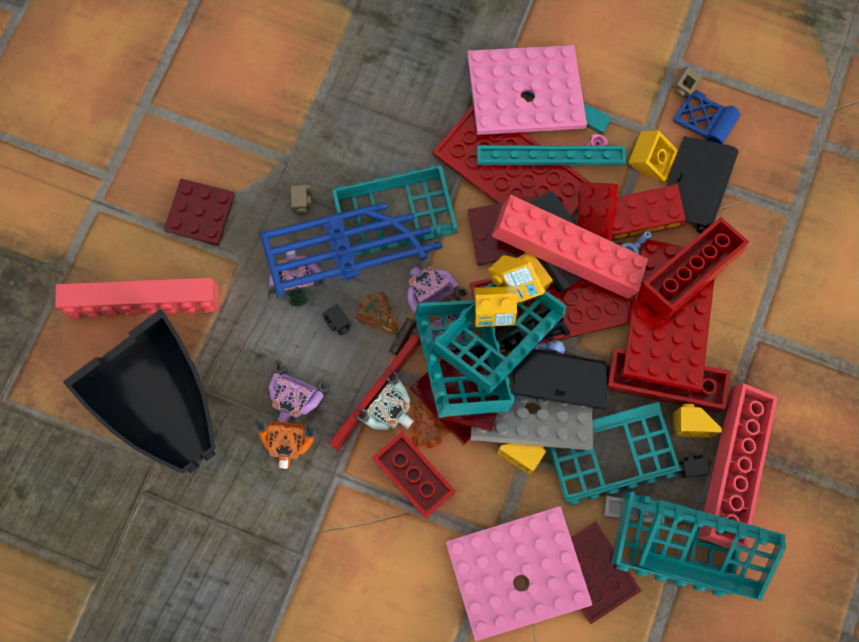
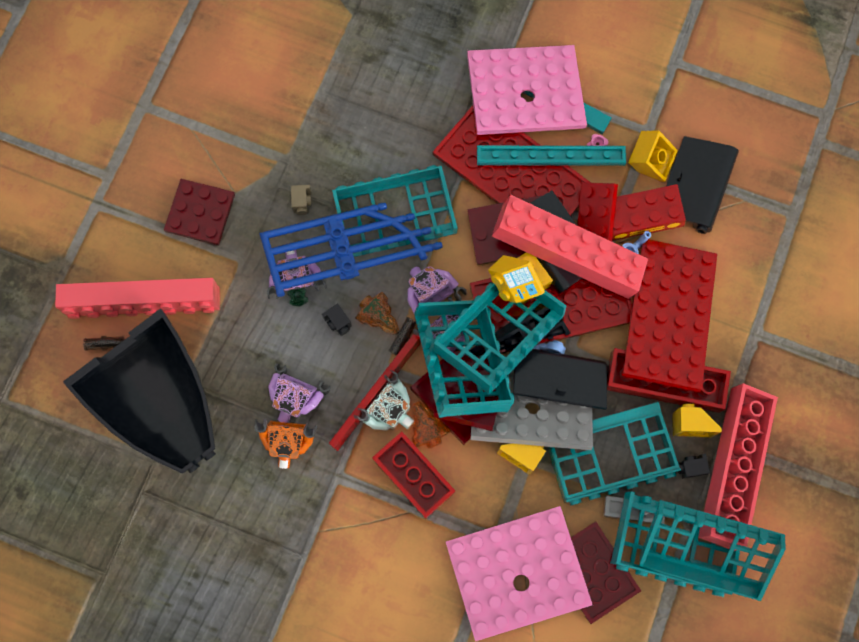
yellow slope [474,286,517,327] -> none
red brick [638,217,749,320] -> none
dark tan brick [671,66,703,97] -> none
blue piece [673,90,740,144] -> none
none -> clear smoke pin [83,335,125,351]

